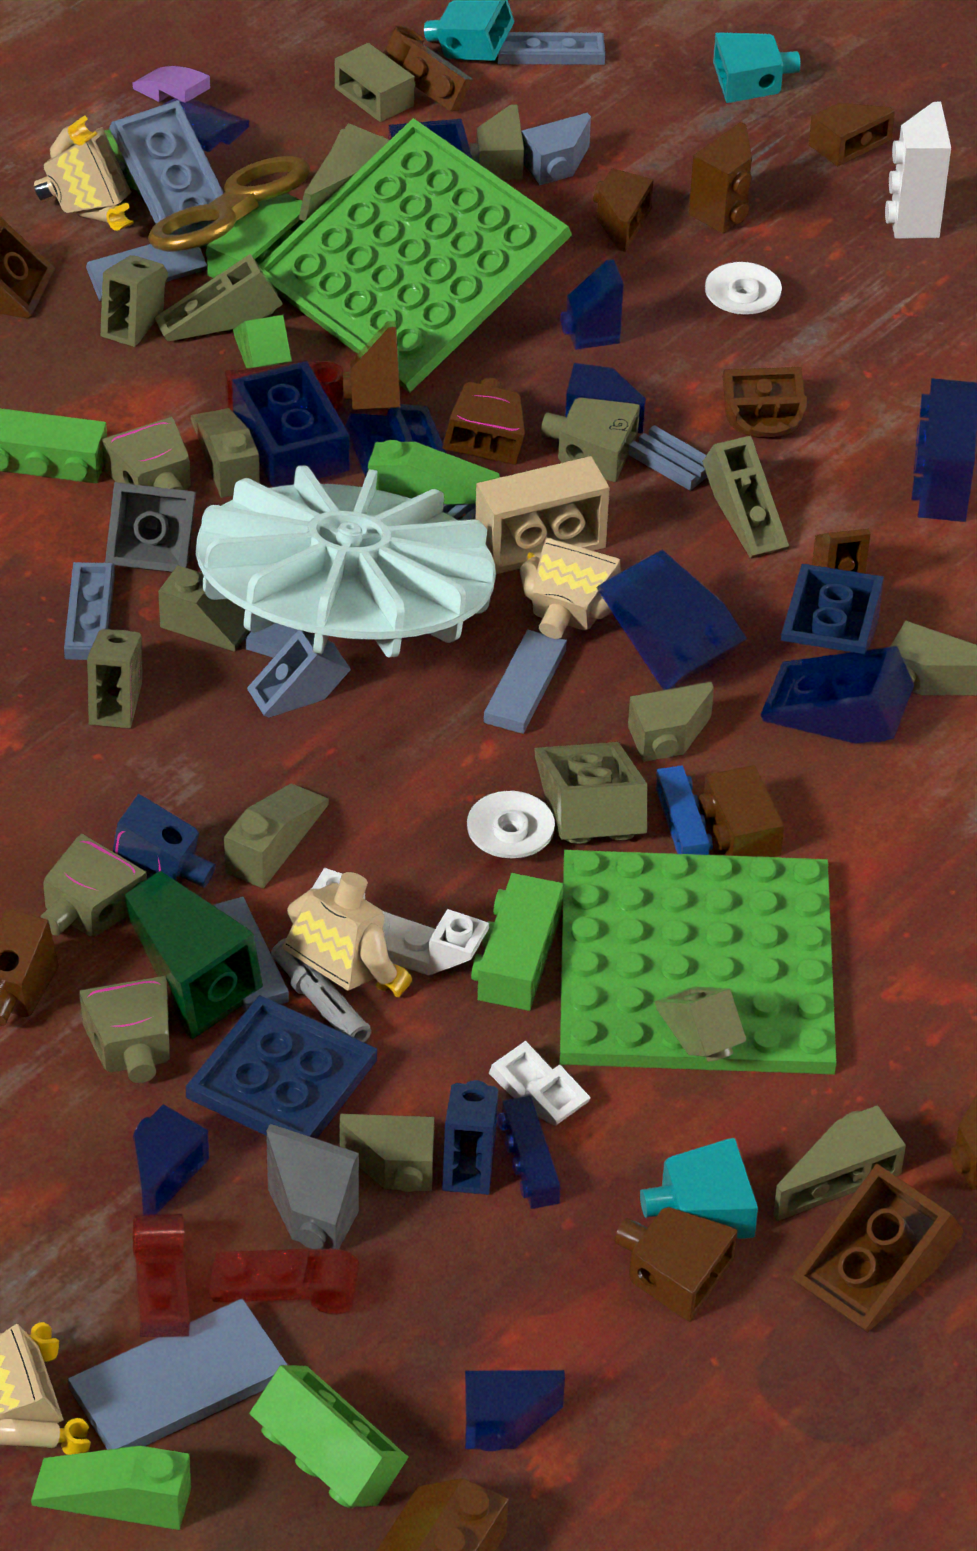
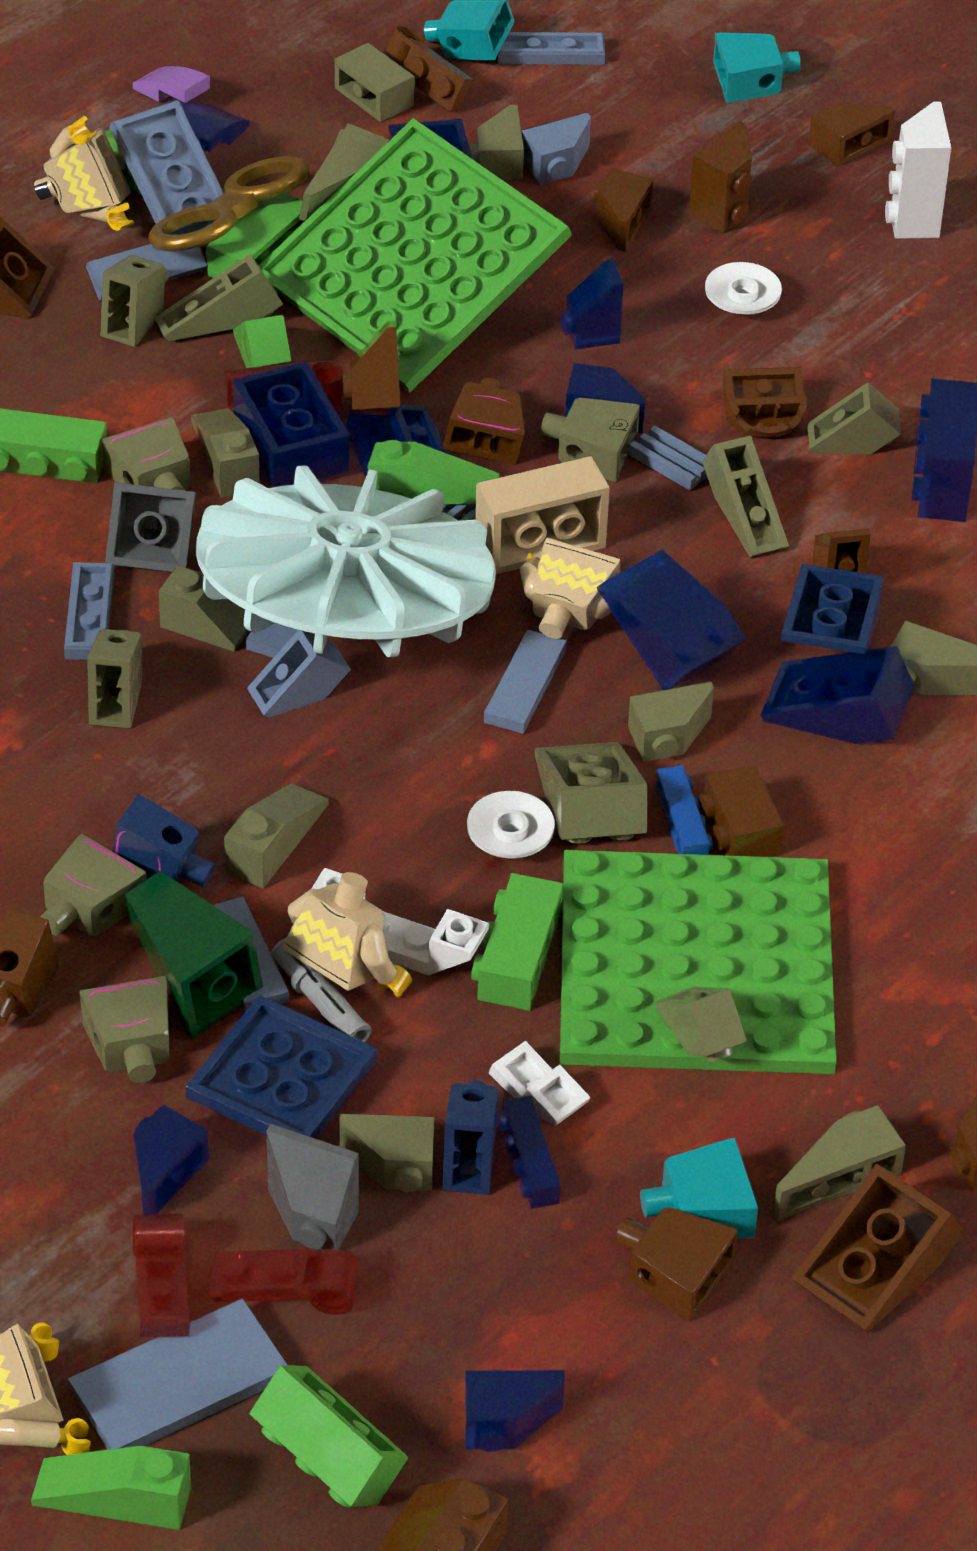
none -> olive slope [808,382,901,455]

